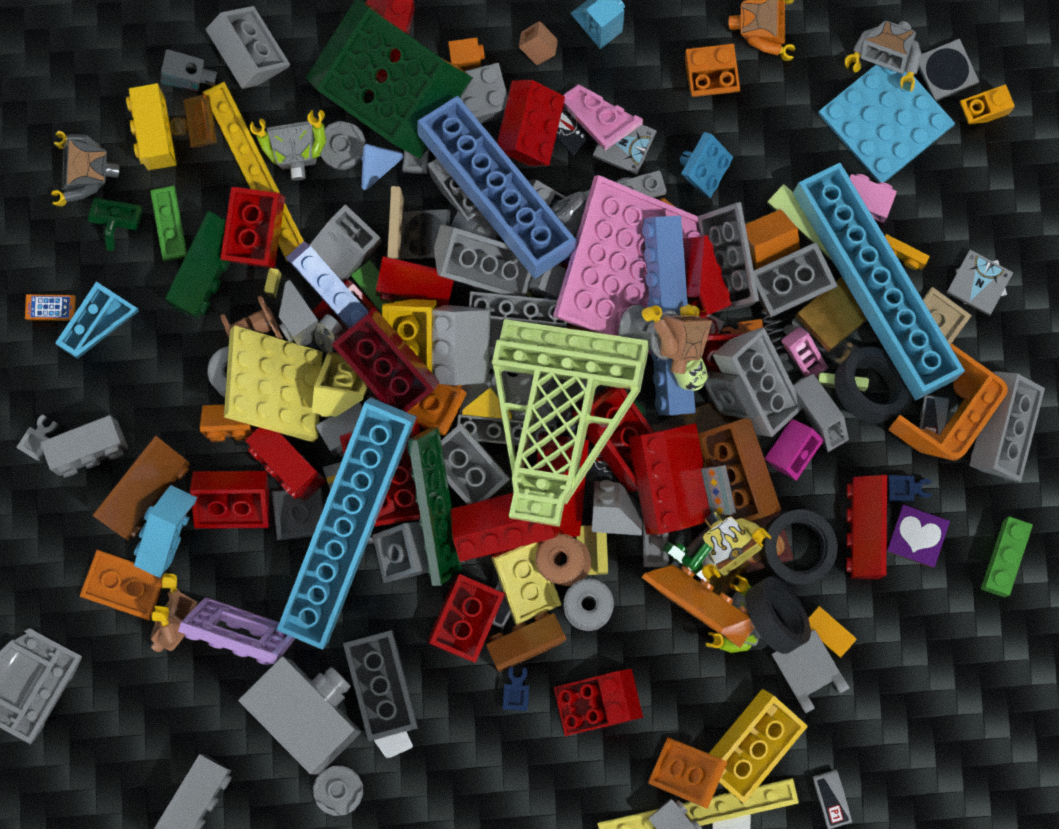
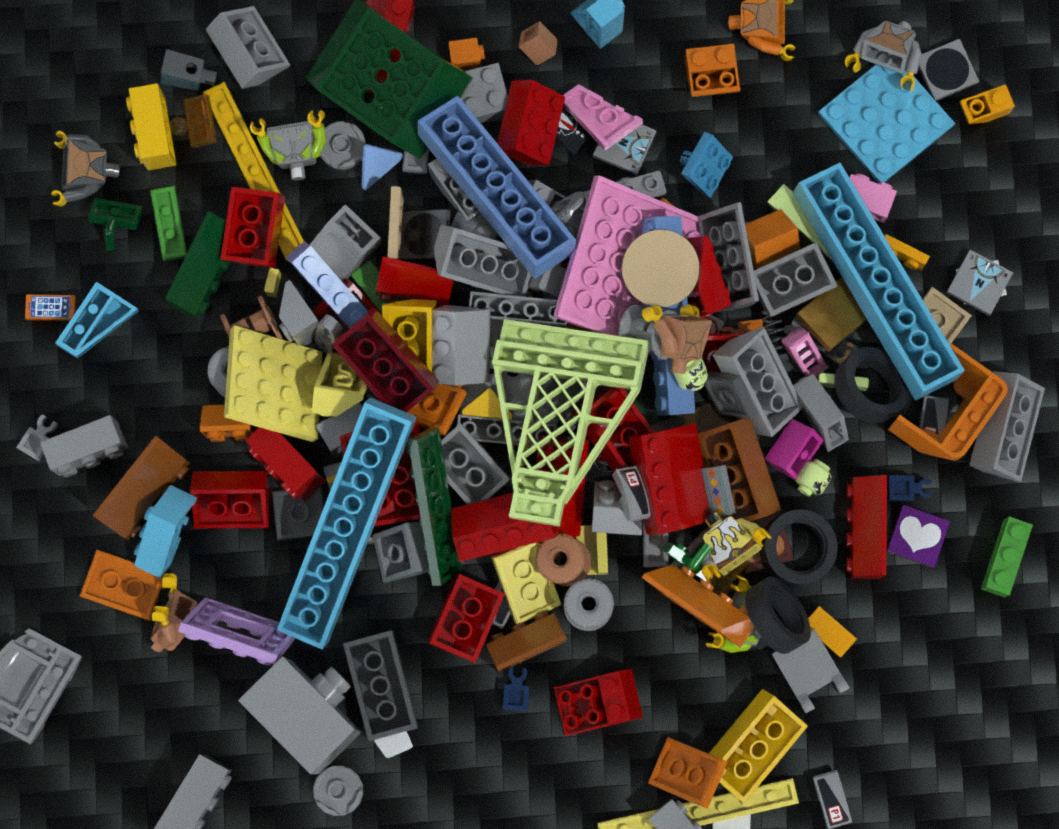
none -> slope [612,466,651,522]
none -> tan sticker [622,230,699,307]
none -> yellowish green head [795,459,832,497]

